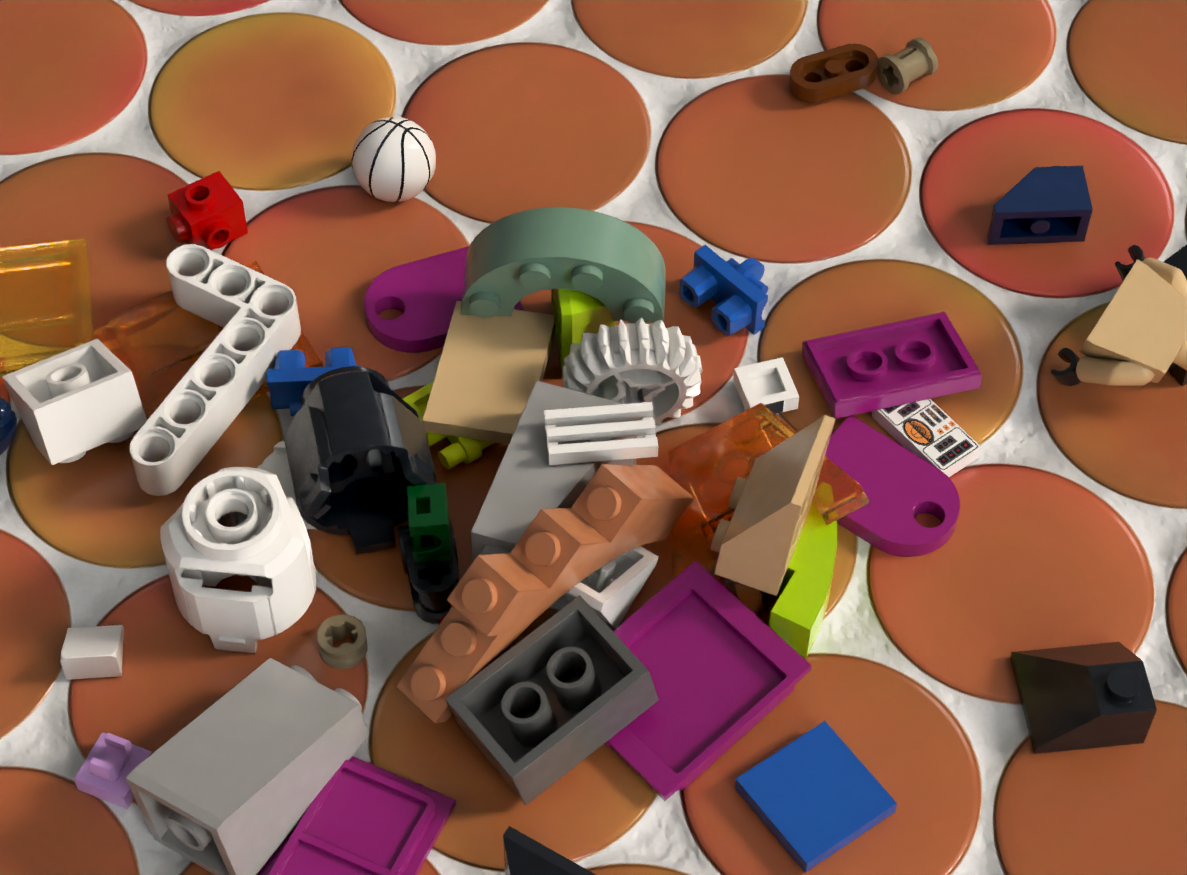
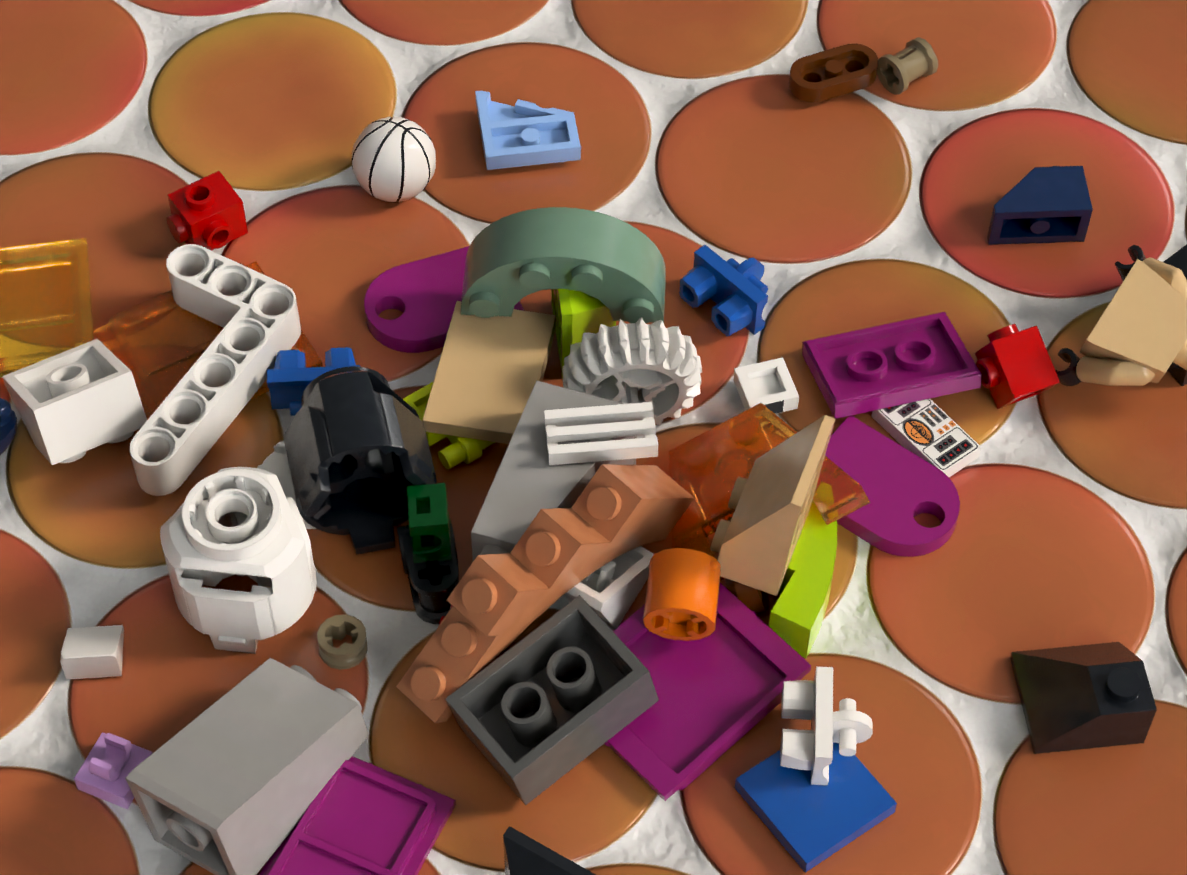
none -> light blue wing [475,91,581,170]
none -> orange piece [643,548,721,641]
none -> white hips [780,666,873,786]
none -> red brick [975,324,1060,409]

